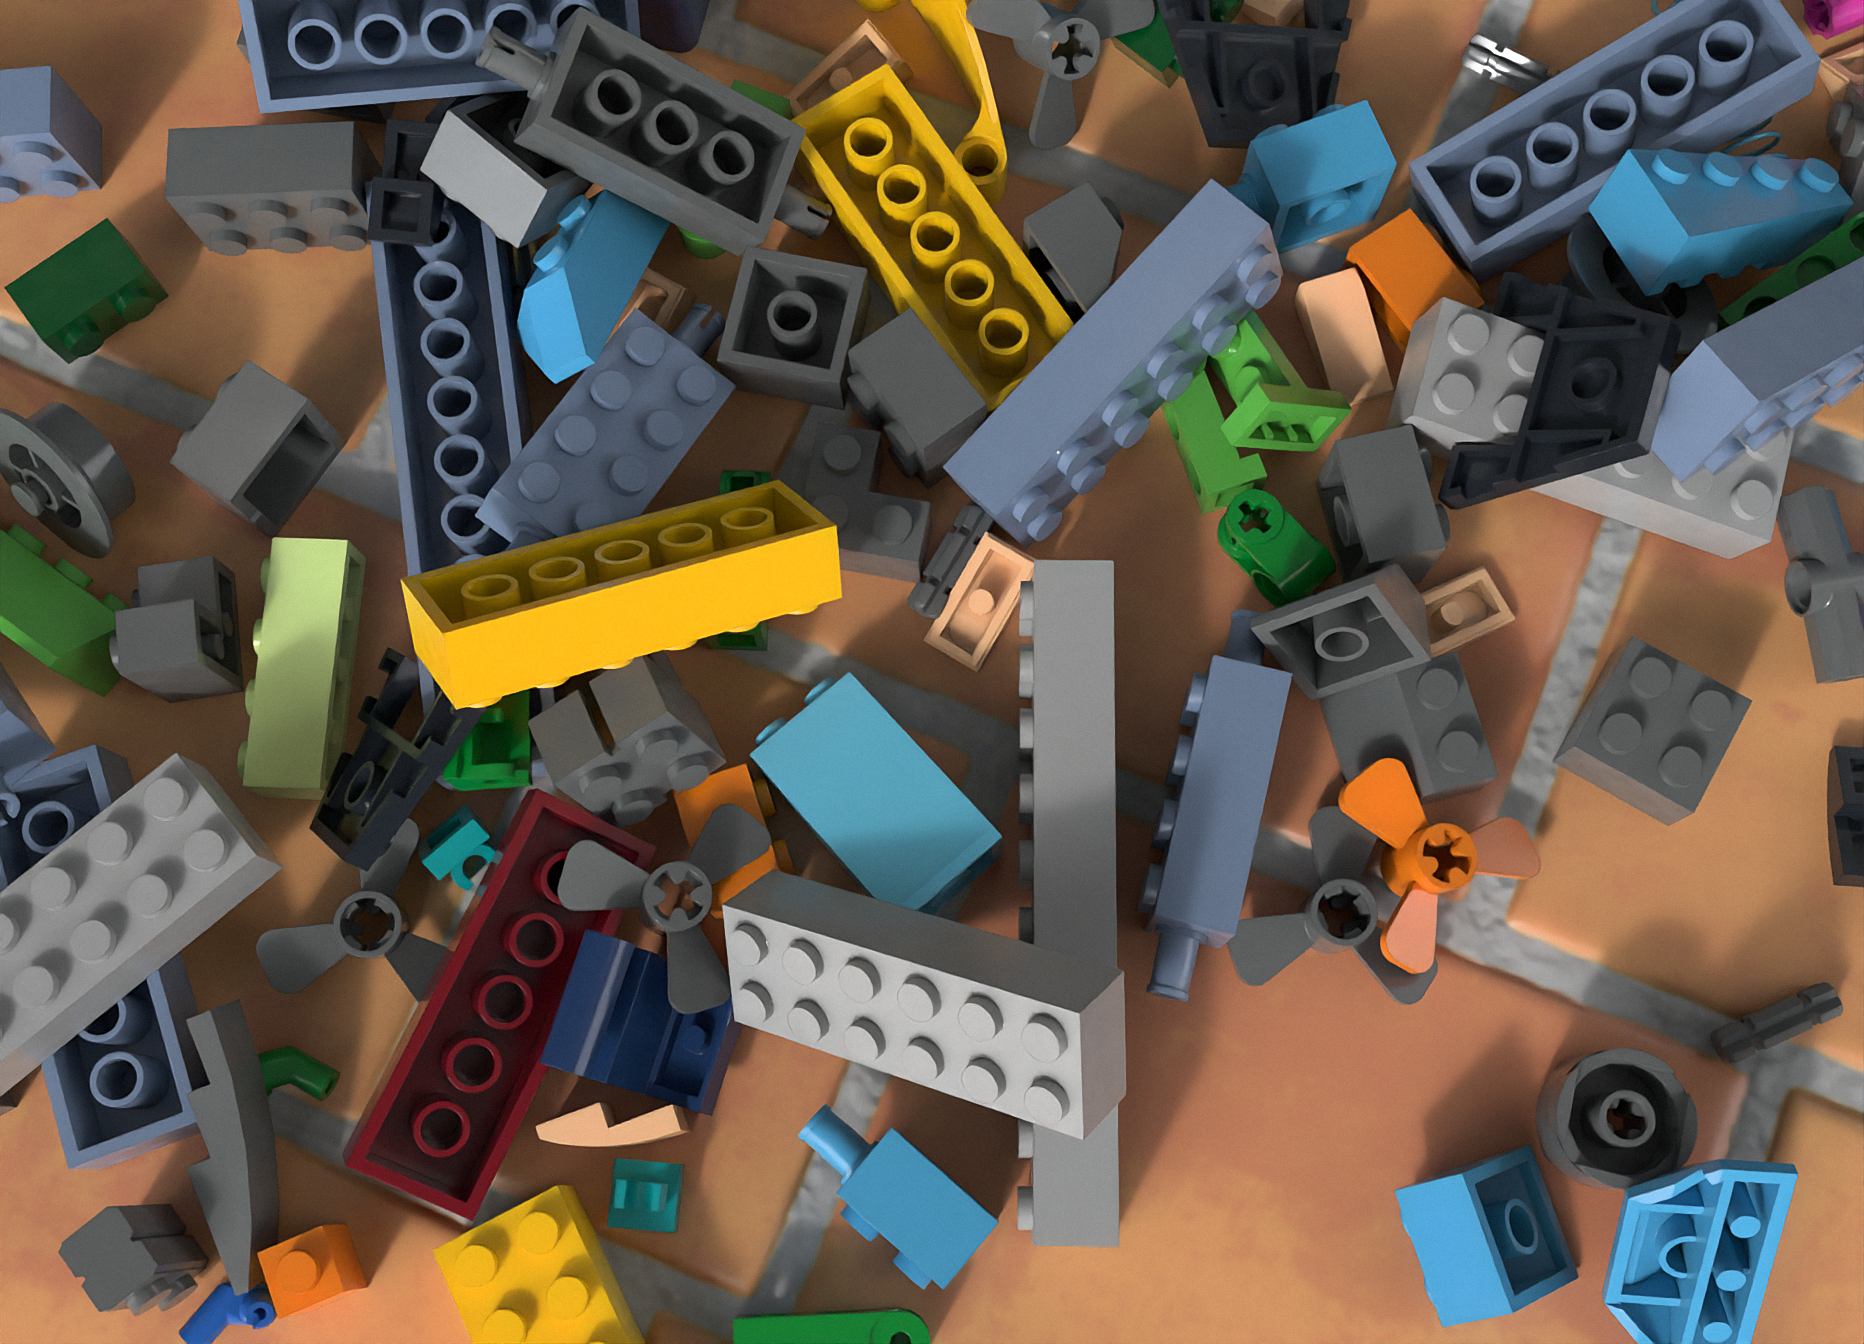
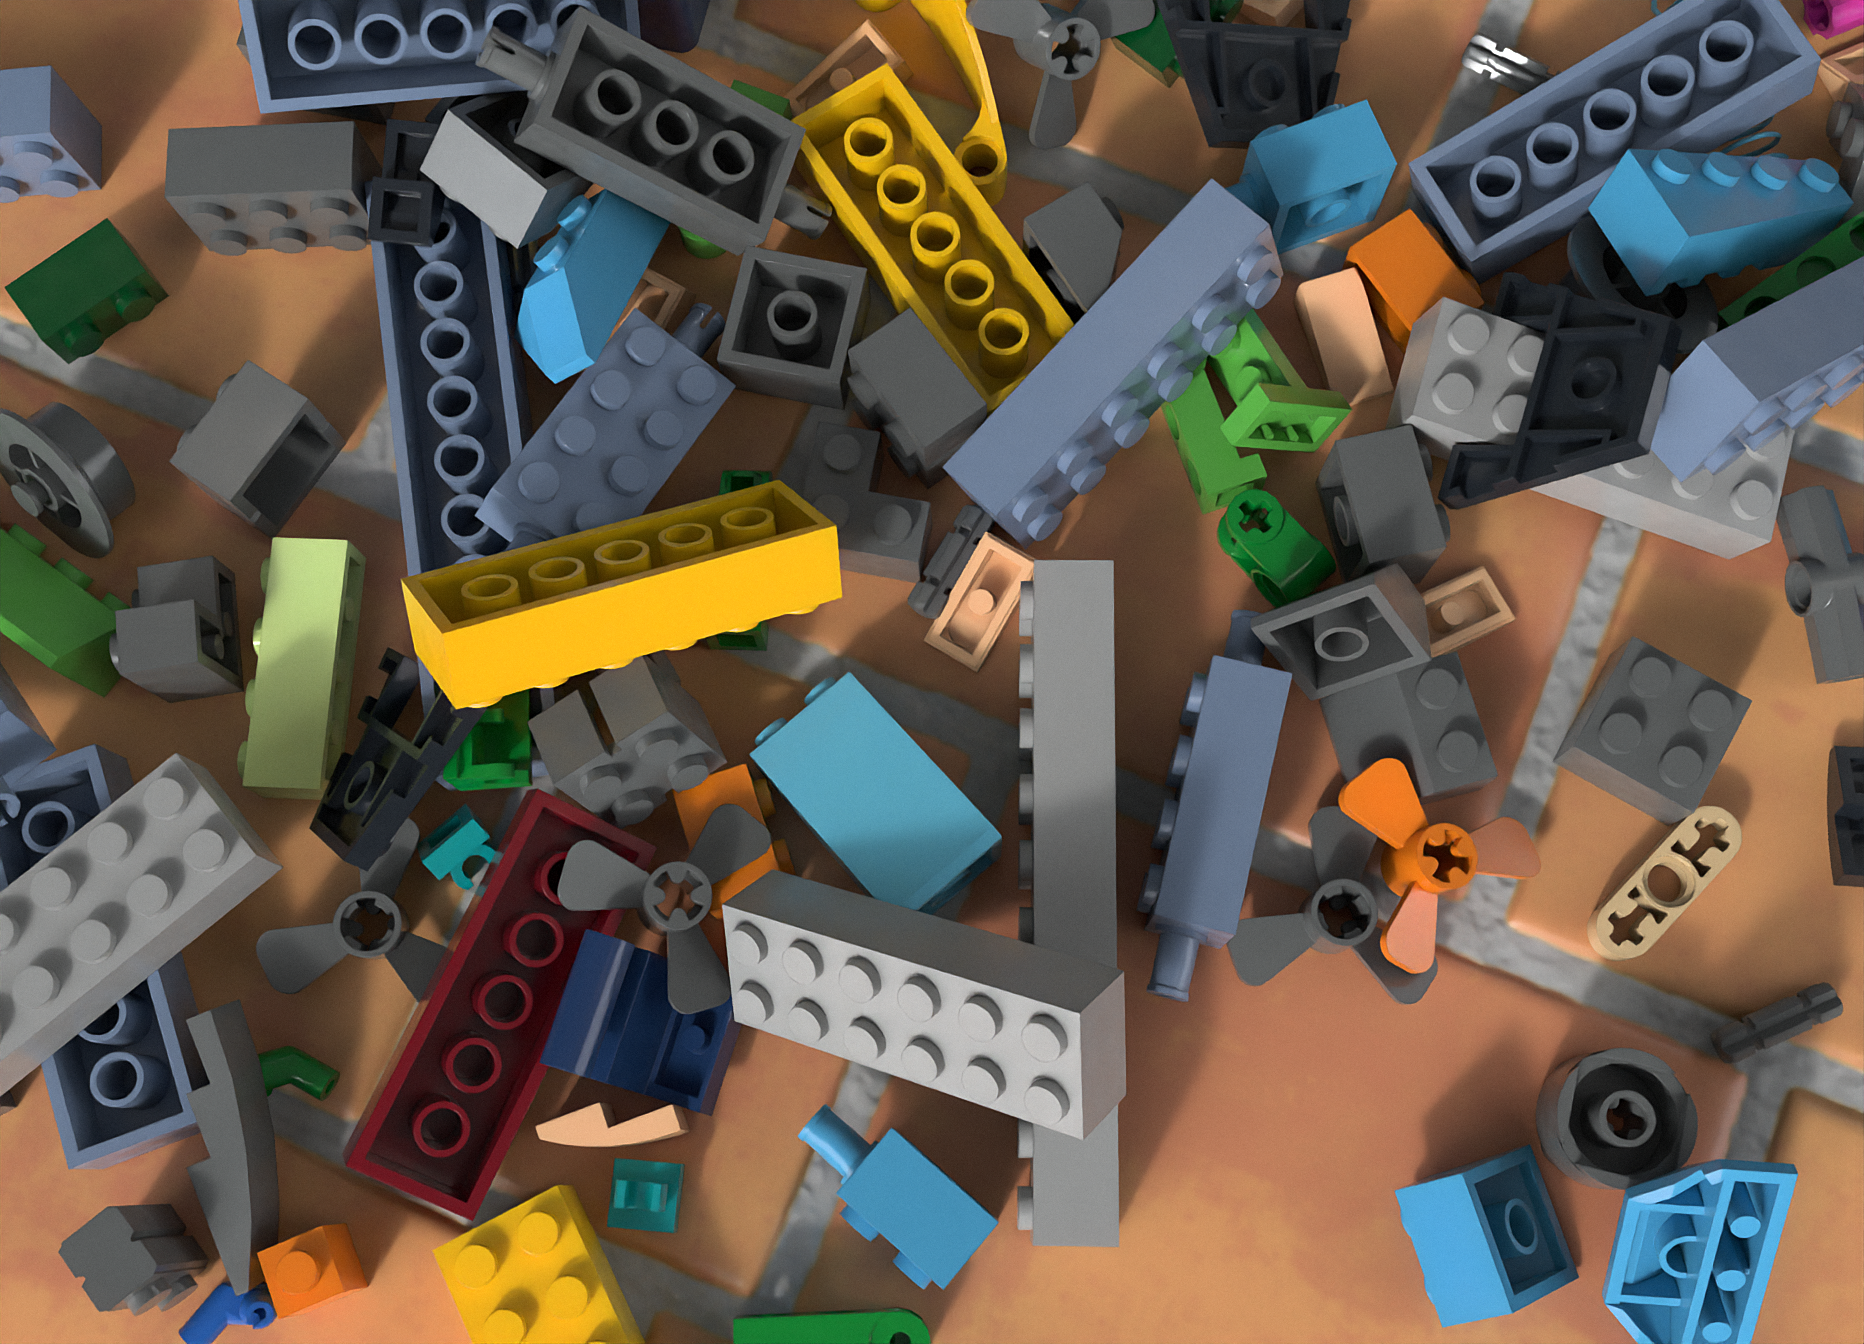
none -> tan beam [1587,806,1742,961]

